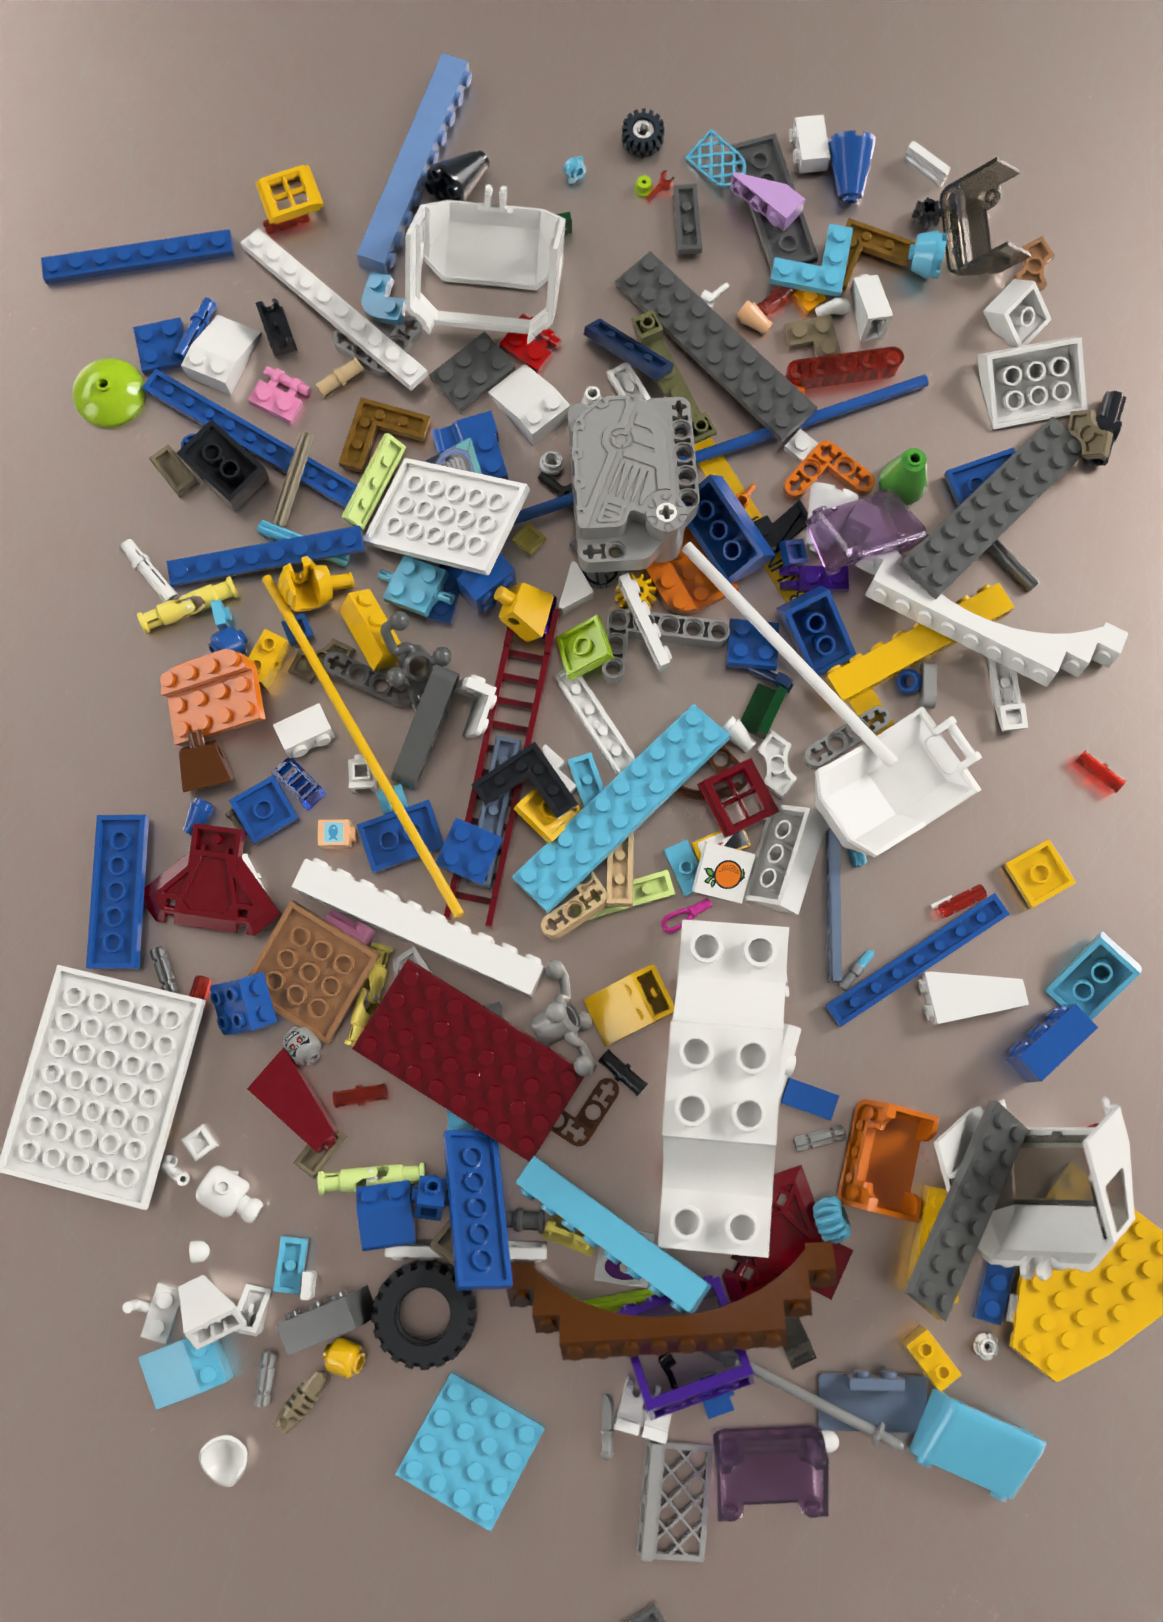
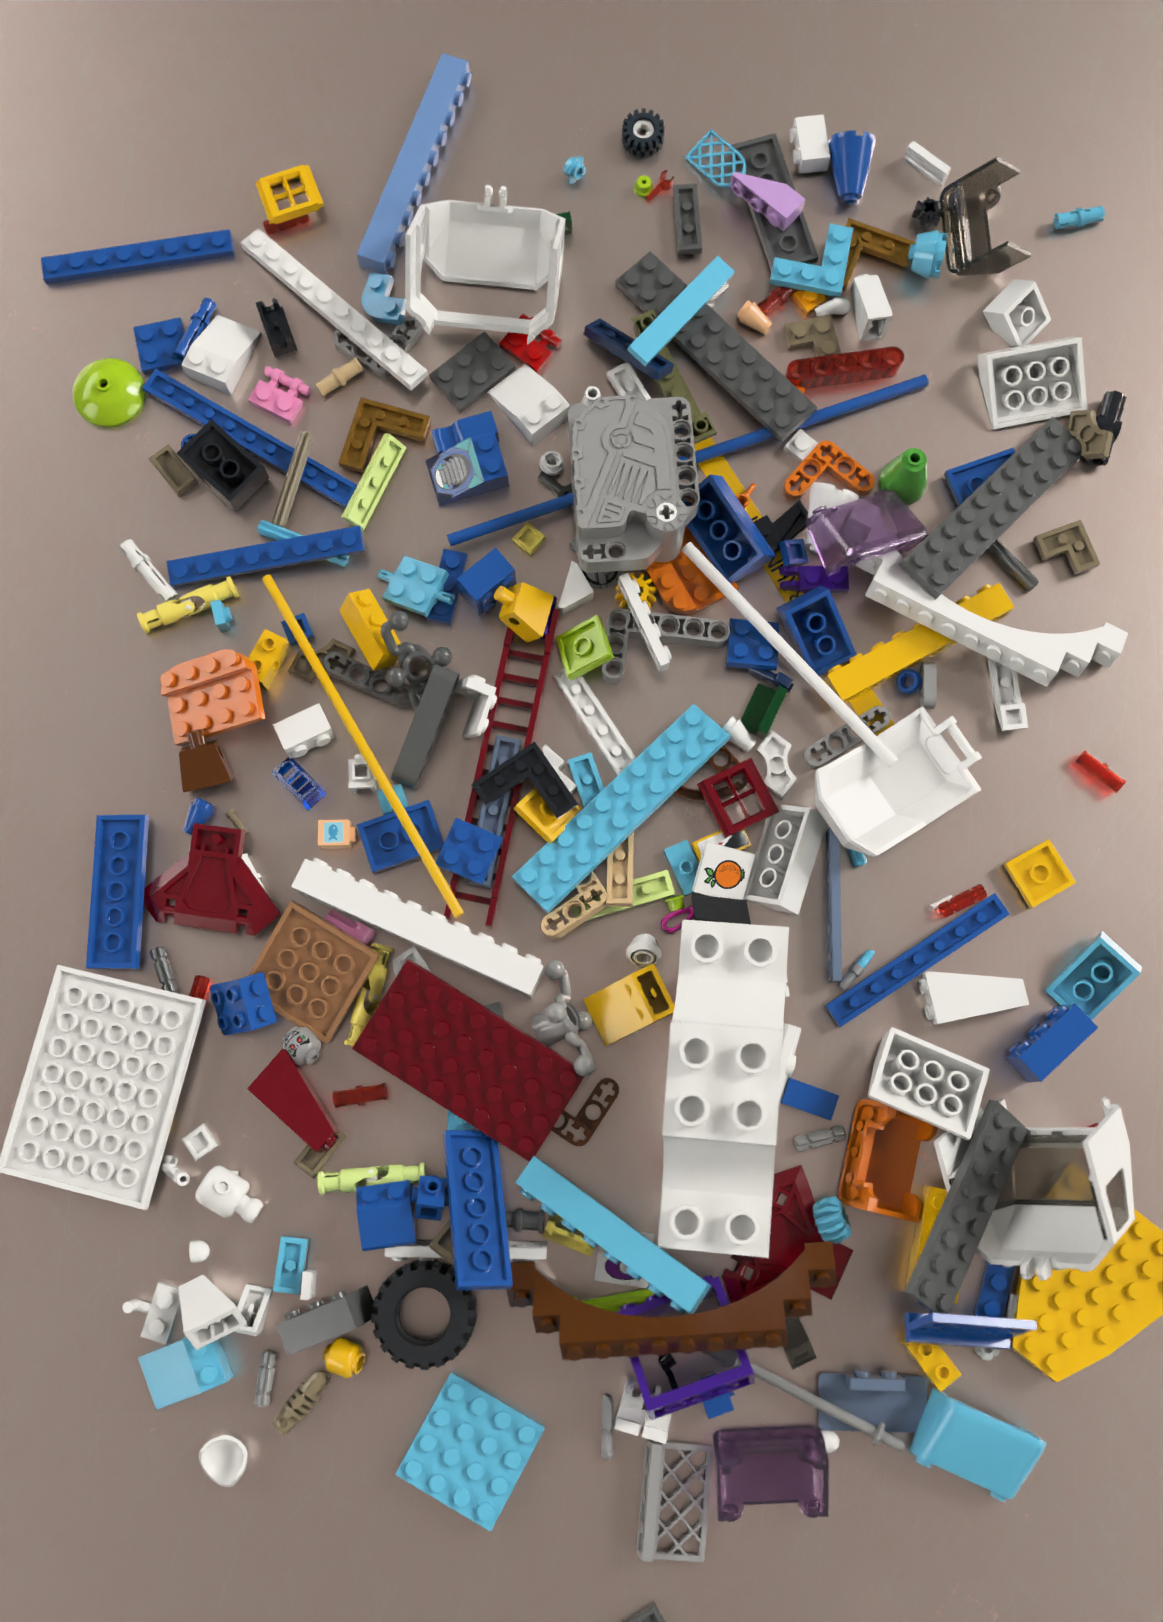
blue head [208,626,248,654] -> none
blue plate [229,775,300,845] -> none
yellow piece [278,556,354,612] -> none
white plate [363,458,530,576] -> none
black cone [425,150,490,201] -> none
black pin [598,1049,648,1096] -> none
medium nougat tile [1013,236,1055,291] -> none
none -> white cone [626,933,662,967]
none -> medium azure tile [627,256,735,366]
none -> lime piece [664,894,685,911]
none -> black piece [691,894,751,924]
none -> white slope [868,1027,990,1141]
none -> blue fence [904,1312,1037,1350]
none -> dark tan plate [1033,520,1100,575]
none -> medium azure pin [1053,206,1105,229]

